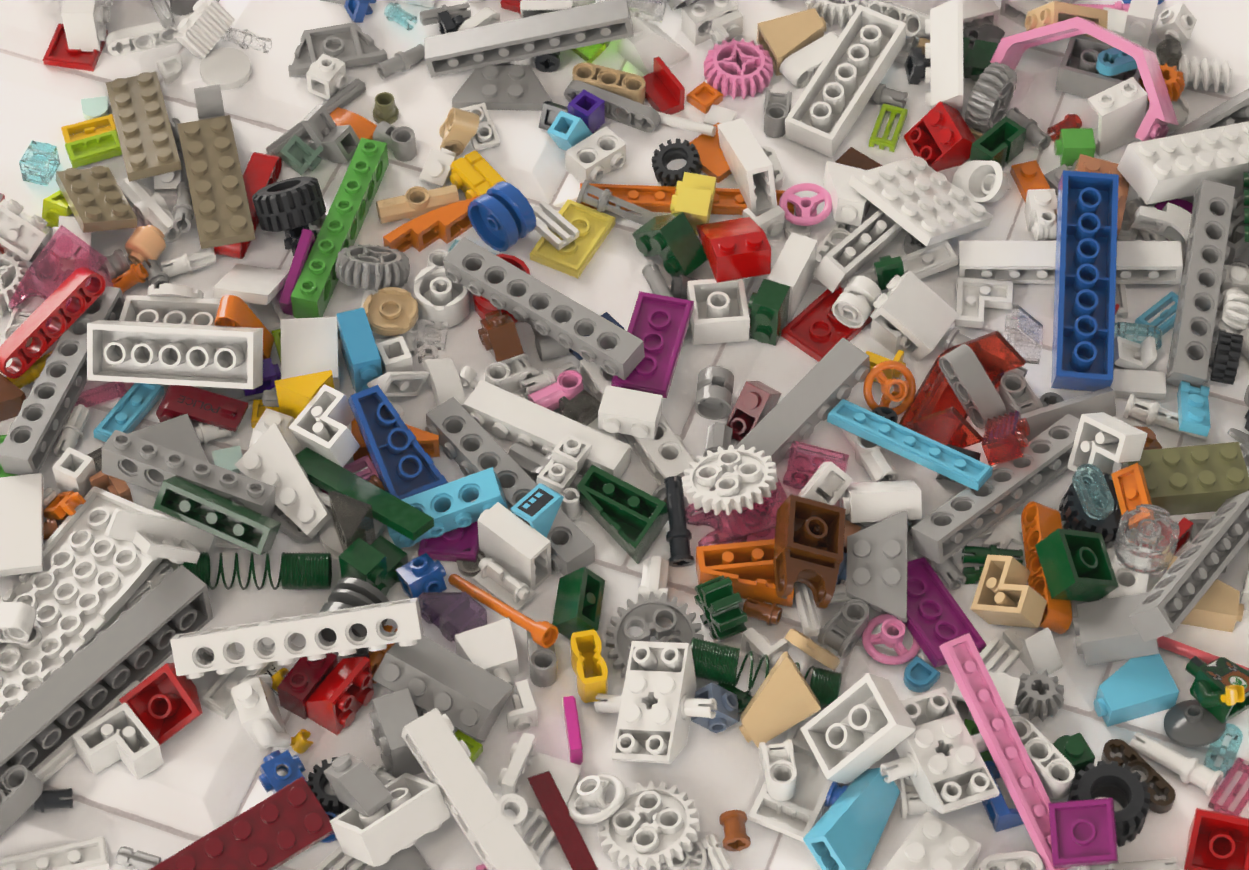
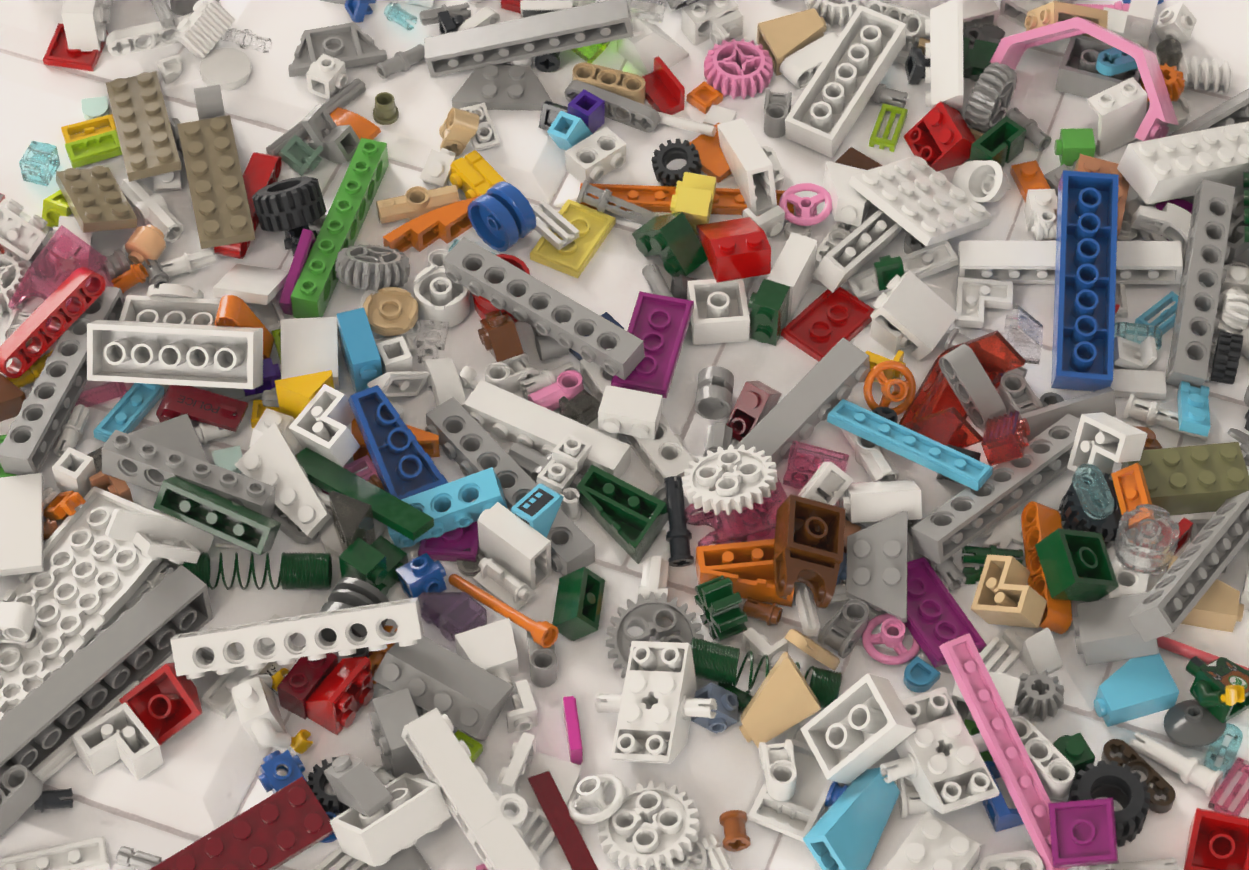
light grey pin [172,181,194,233] -> none
light grey piece [373,121,417,162] -> none
yellow brick [571,629,608,703] -> none
white wheel [832,275,882,328] -> none
clear red pin [1047,114,1082,142] -> none

